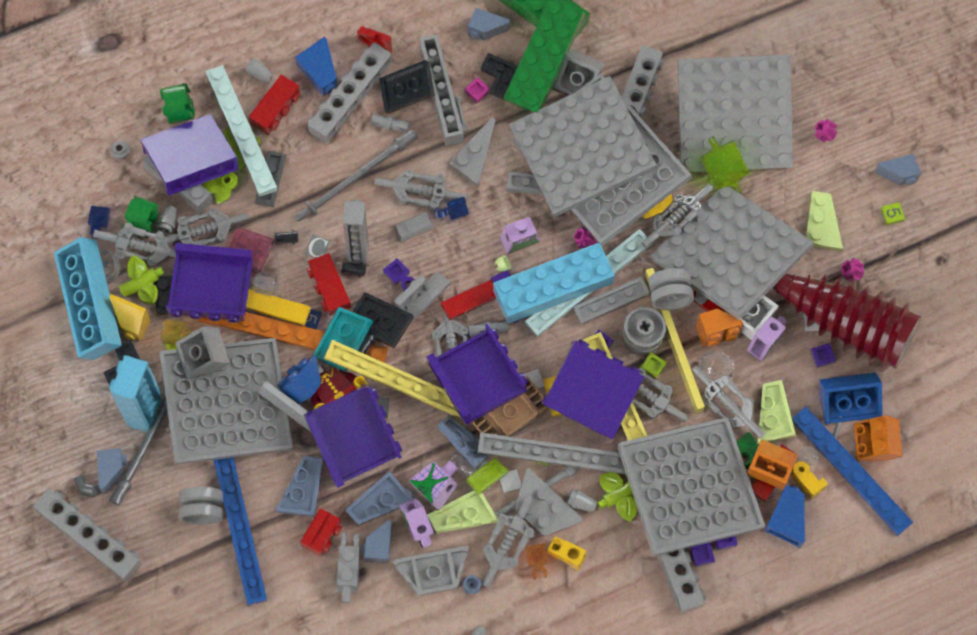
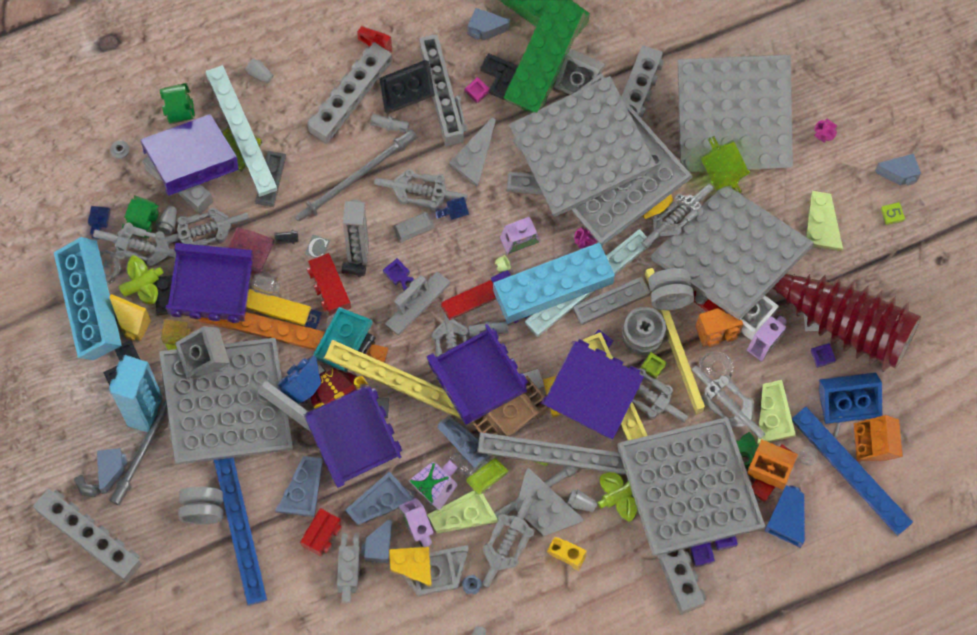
lime plate [203,172,238,204] -> none
red brick [249,74,301,135] -> none
blue slope [295,36,338,96] -> none
black plate [352,292,414,349] -> none
white sticker [500,469,522,493] -> none
clear orange plate [525,543,548,580] -> none
yellow leg [791,461,828,500] -> none
dark pink gear [841,258,865,282] -> none
none -> yellow wing [389,547,432,586]

